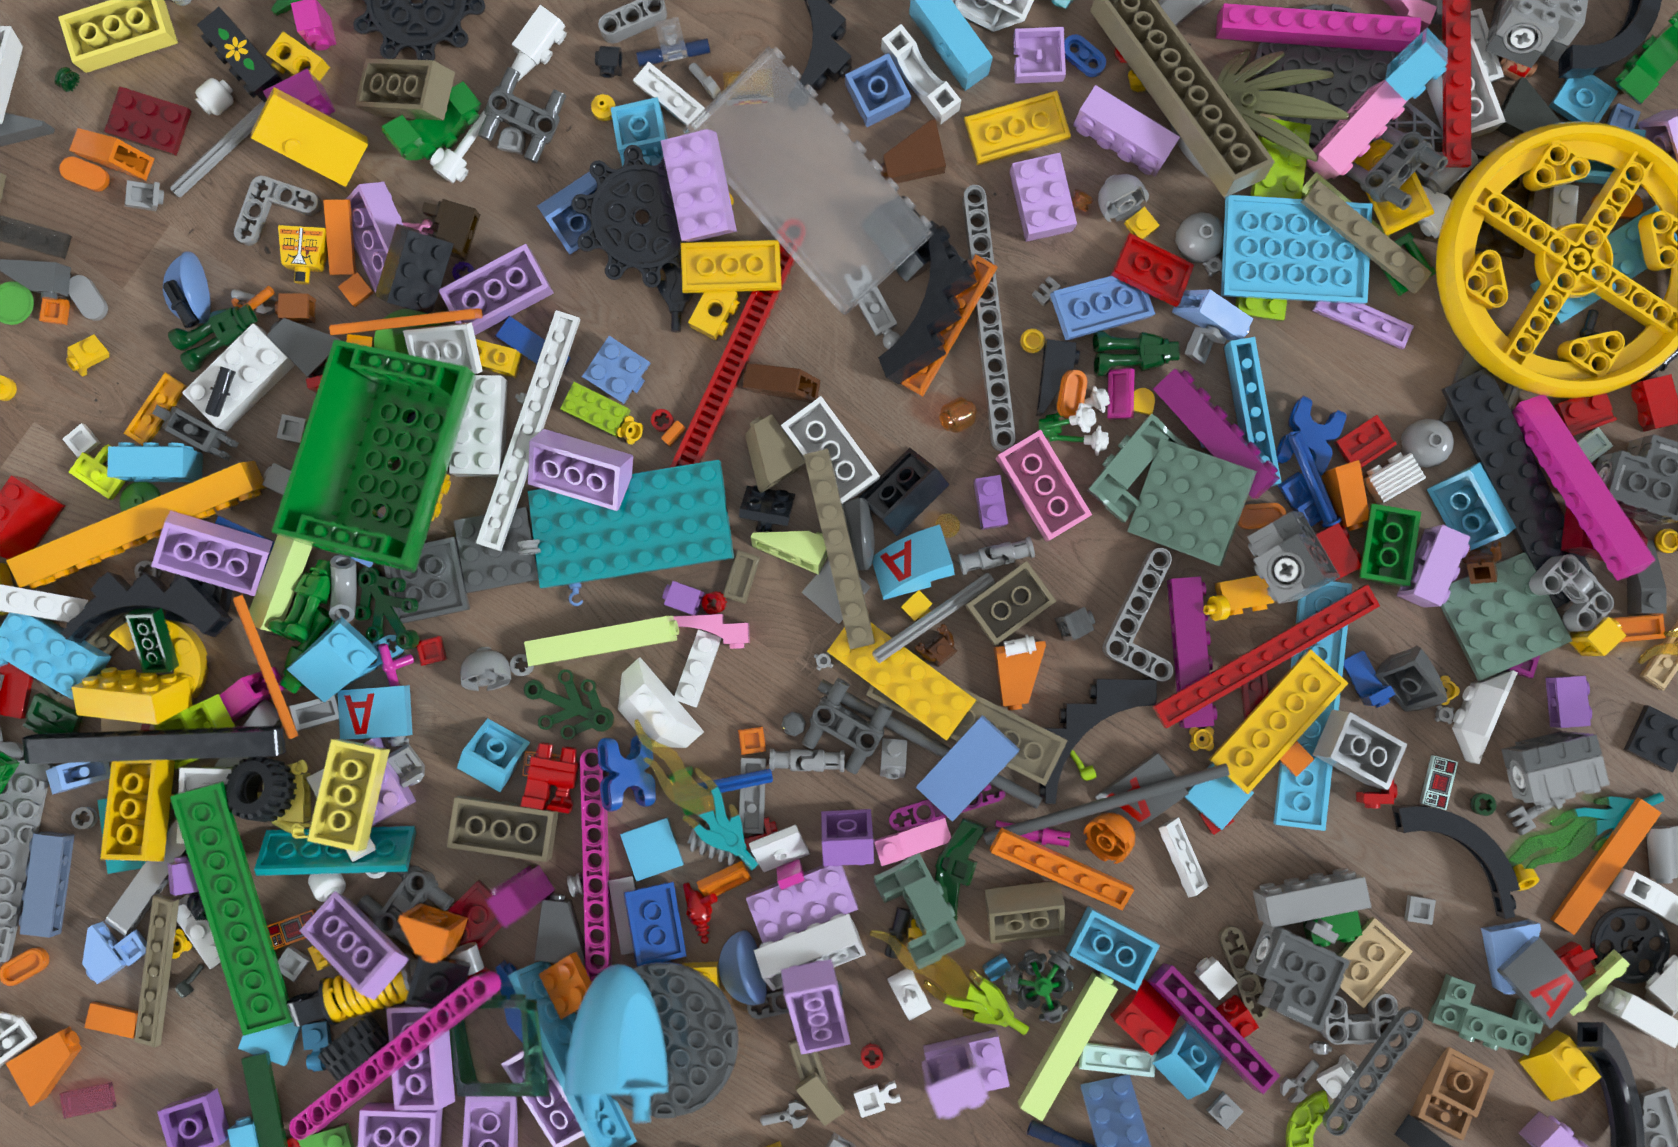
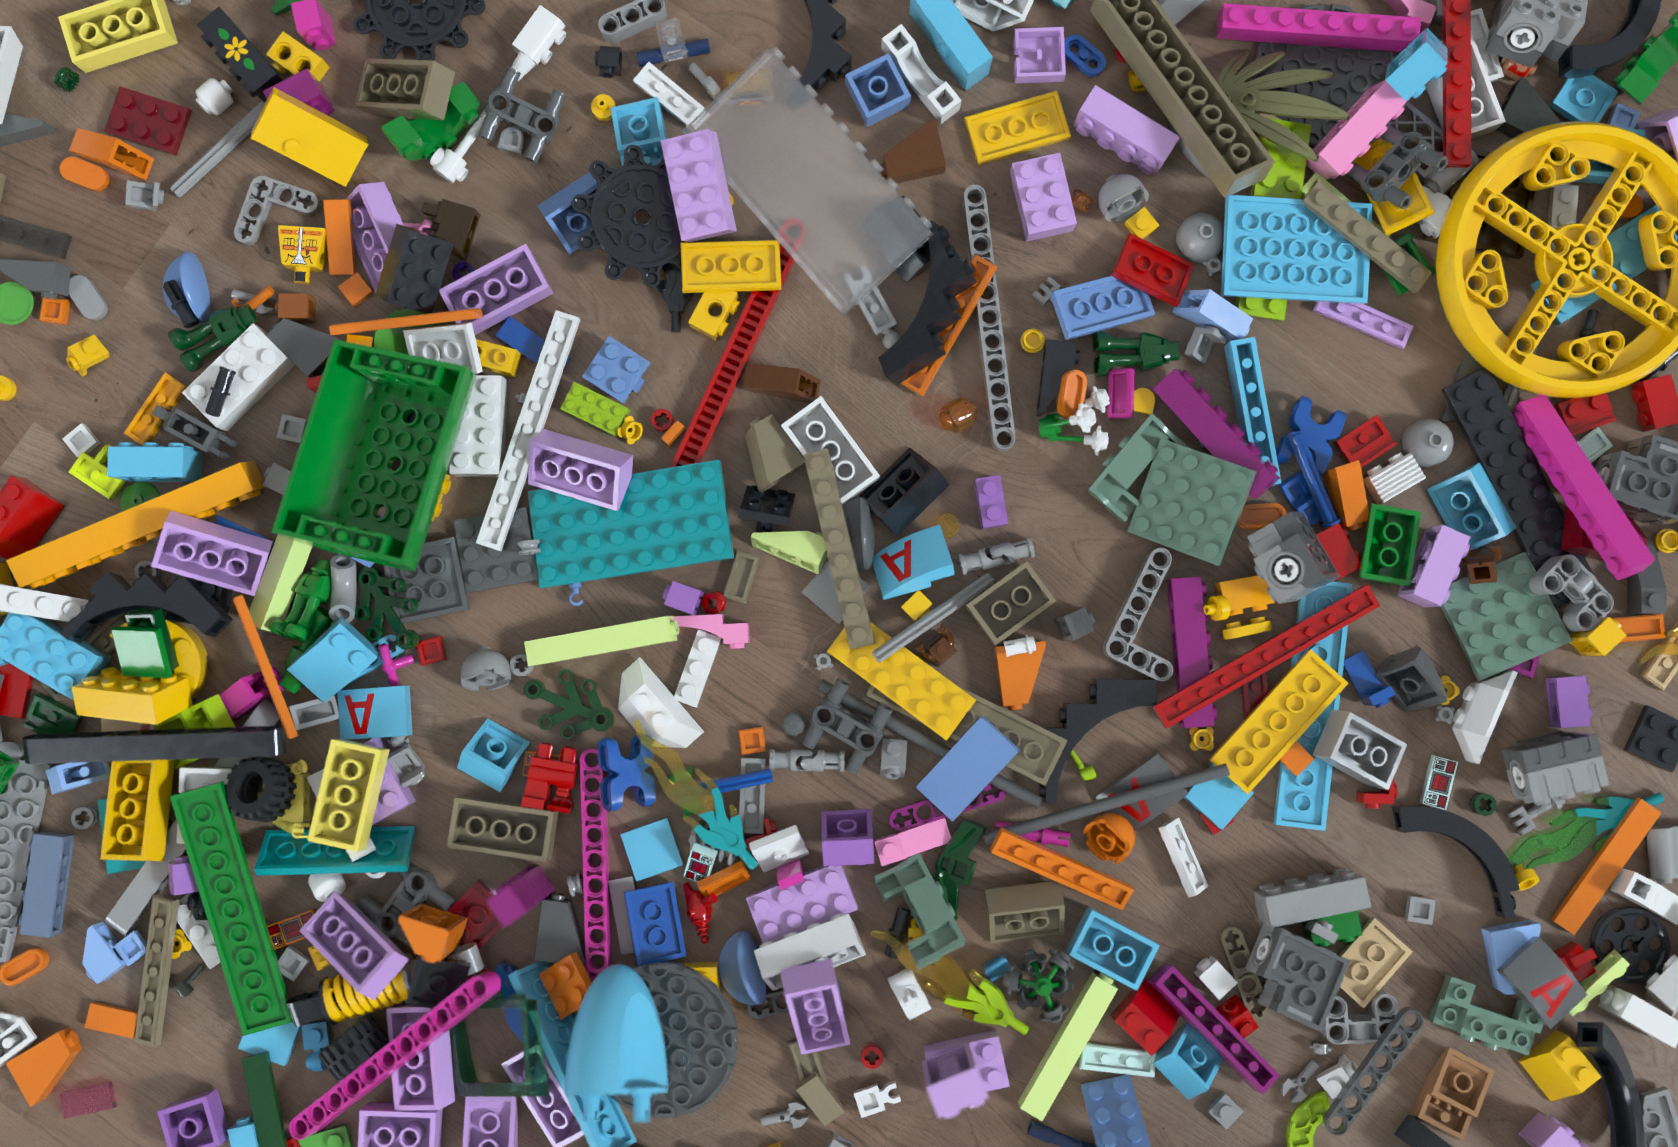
bright pink brick [995,430,1092,542] -> none
none -> tile [111,626,172,678]
none -> tile [683,843,718,882]
none -> yellow plate [1222,616,1273,640]

